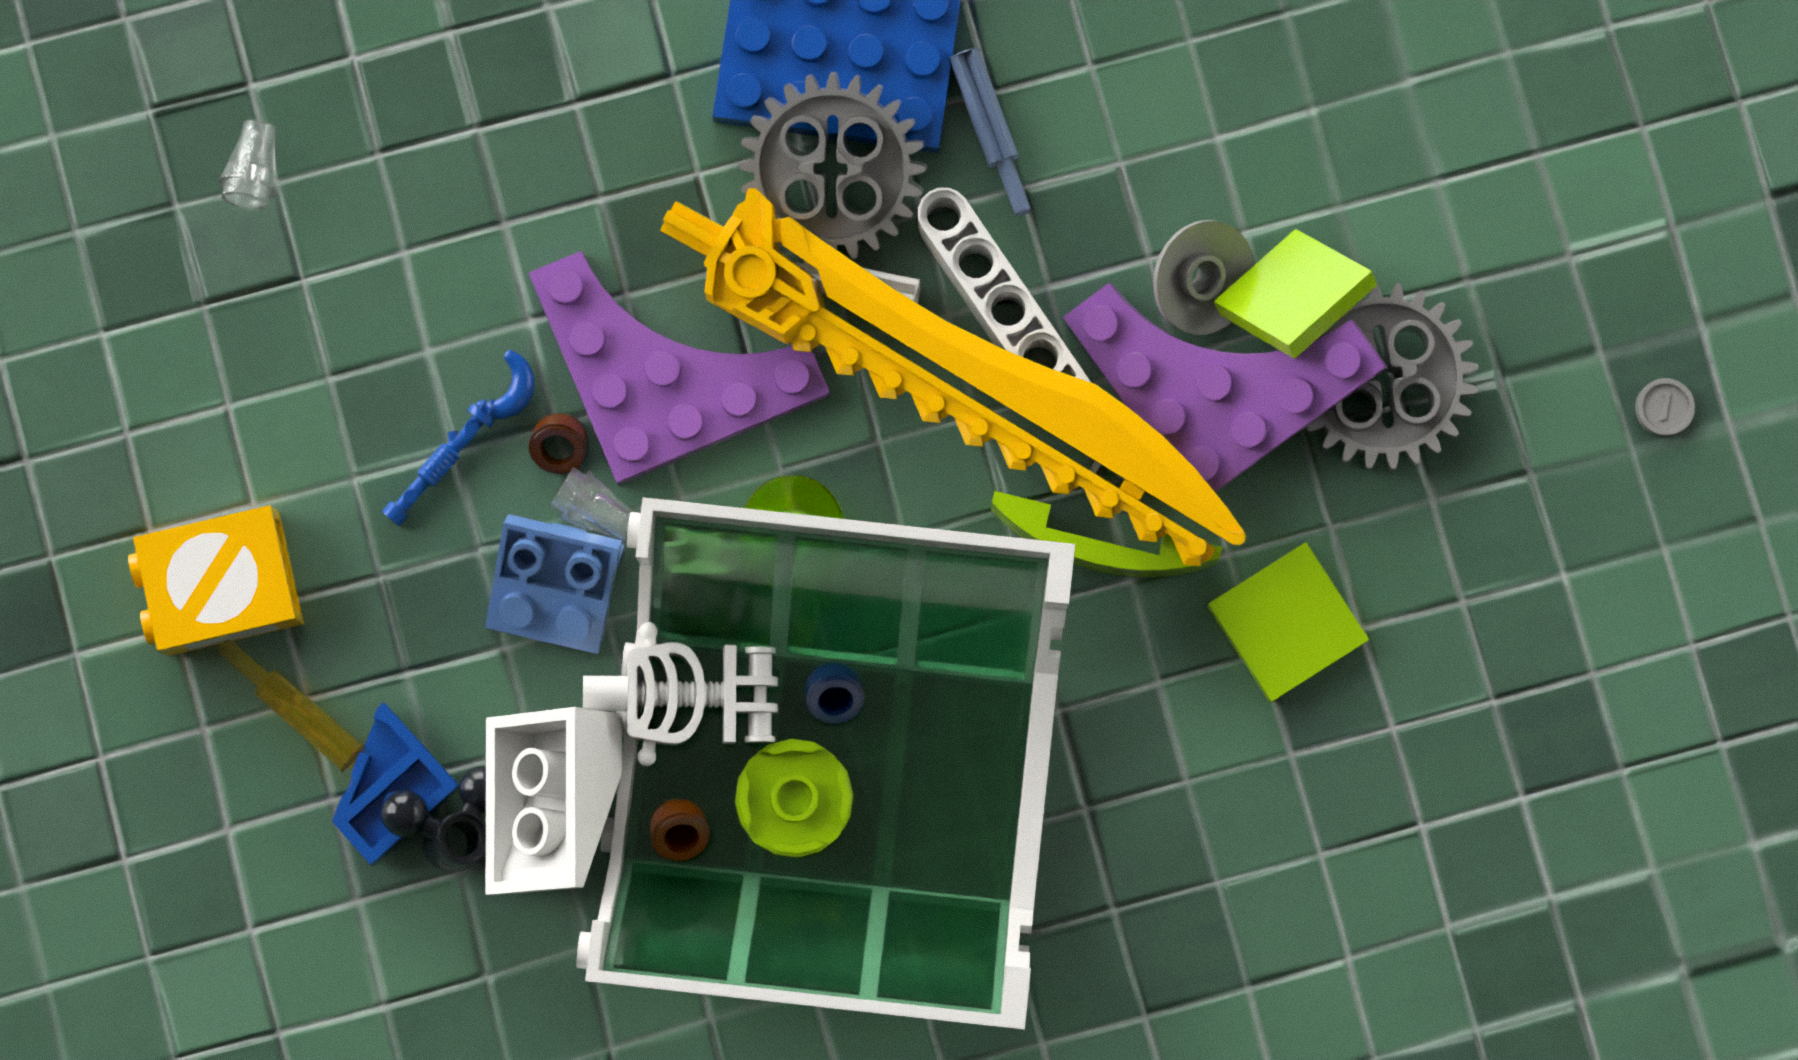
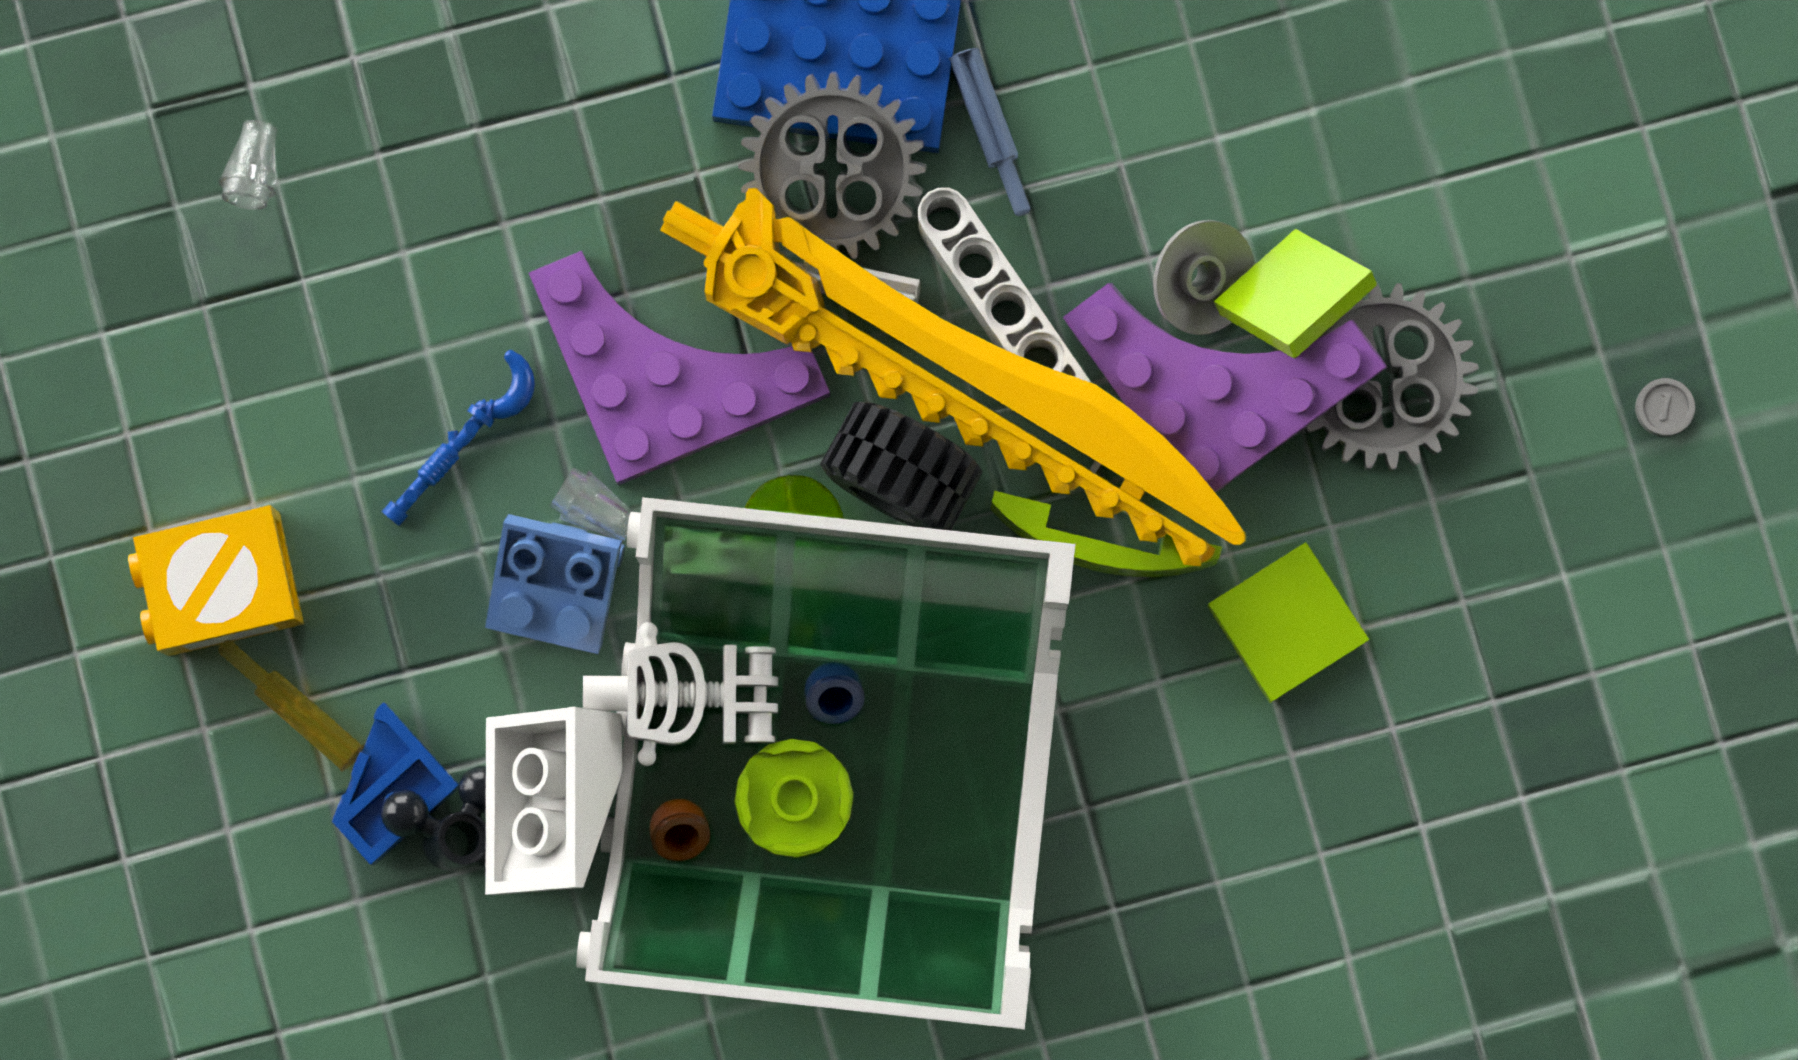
reddish brown piece [529,413,588,474] -> none
none -> black tyre [820,402,983,531]

